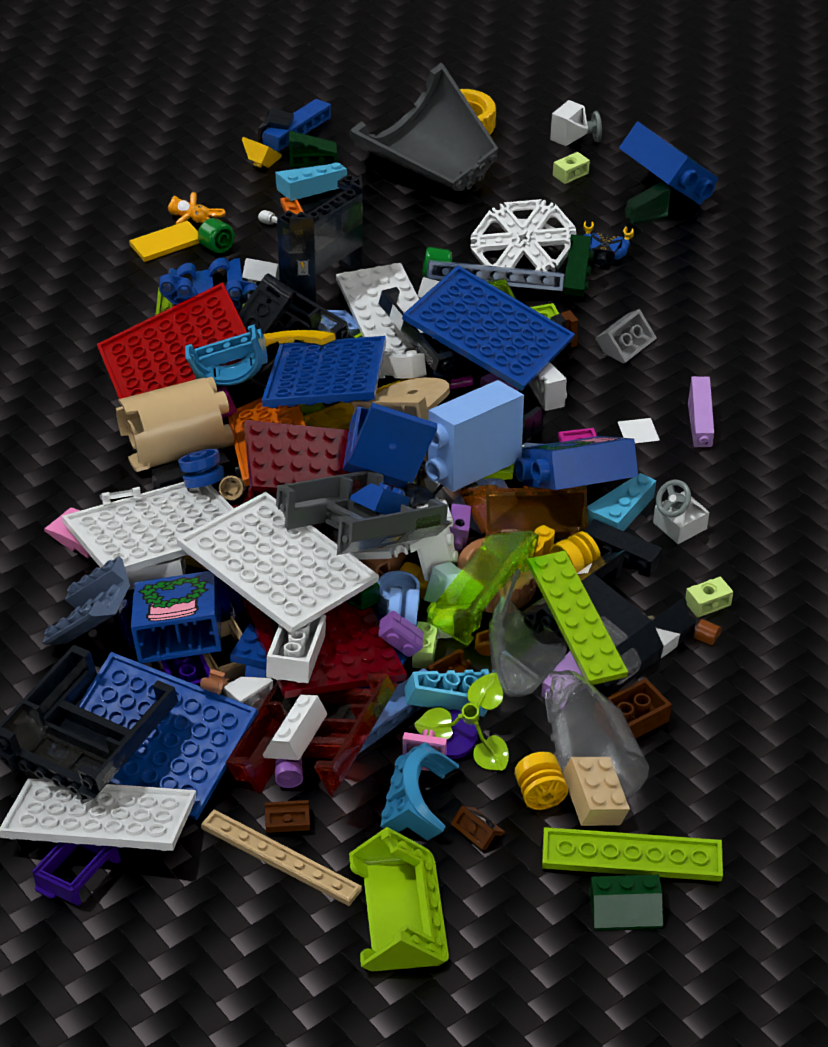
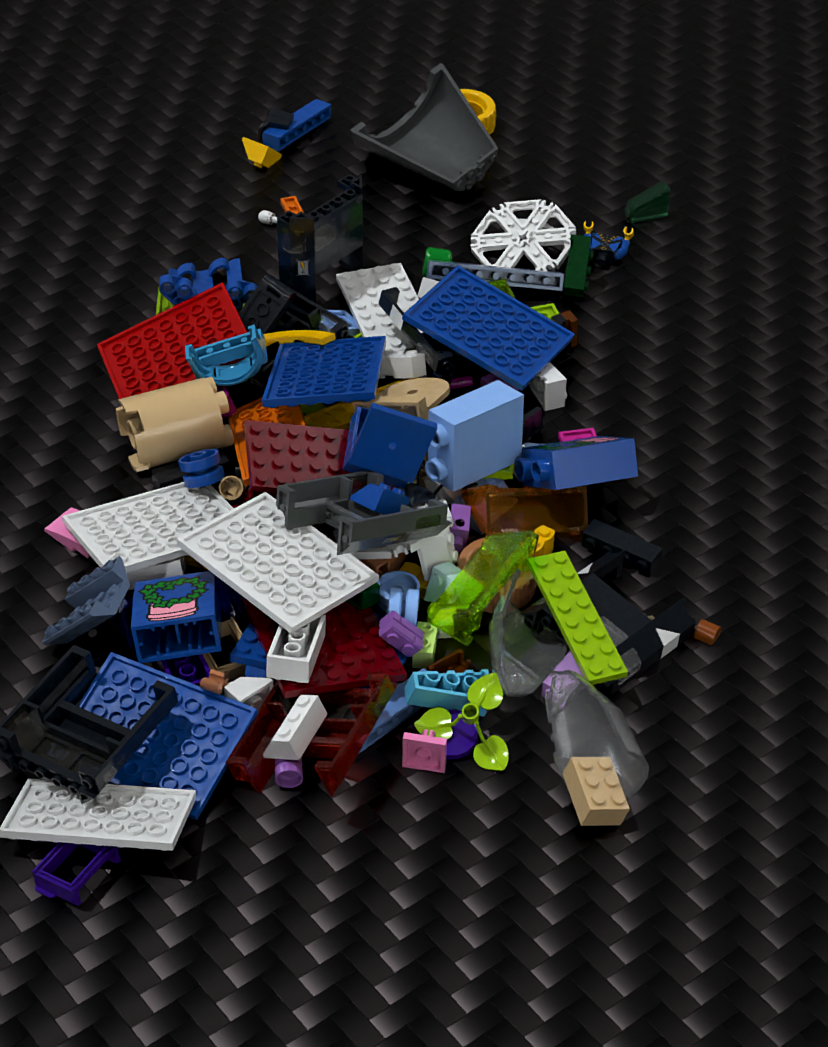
white flag [100,487,142,506] -> none
yellow tile [129,221,200,262] -> none
light orange animal [168,192,226,224] -> none
green head [198,218,235,254] -> none
tan tile [201,810,362,906] -> none
white slope [242,258,279,284] -> none
reddish brown plate [265,800,310,833] -> none
medium azure wedge [275,163,347,201] -> none
dark green wedge [289,131,337,168] -> none
lime windscreen [349,827,449,972] -> none
dark azure piece [380,742,459,841] -> none
reddish brown panel [451,806,505,850] -> none
dark orange brick [475,628,497,656] -> none
yellow wheel [514,752,569,810] -> none
lime plate [542,827,723,881] -> none
white piece [550,100,602,146] -> none
yellow wheel [550,531,601,573] -> none
yellowish green brick [553,152,590,184] -> none
medium azure wedge [583,473,656,531] -> none
dark green slope [589,875,663,931] -> none
reddish brown brick [594,678,672,747] -> none
light grey slope [595,309,657,363] -> none
white sticker [618,418,660,443] -> none
blue brick [619,121,719,205] -> none
white piece [653,480,709,544] -> none
yellowish green brick [685,576,733,618] -> none
lavender slope [688,377,714,447] -> none

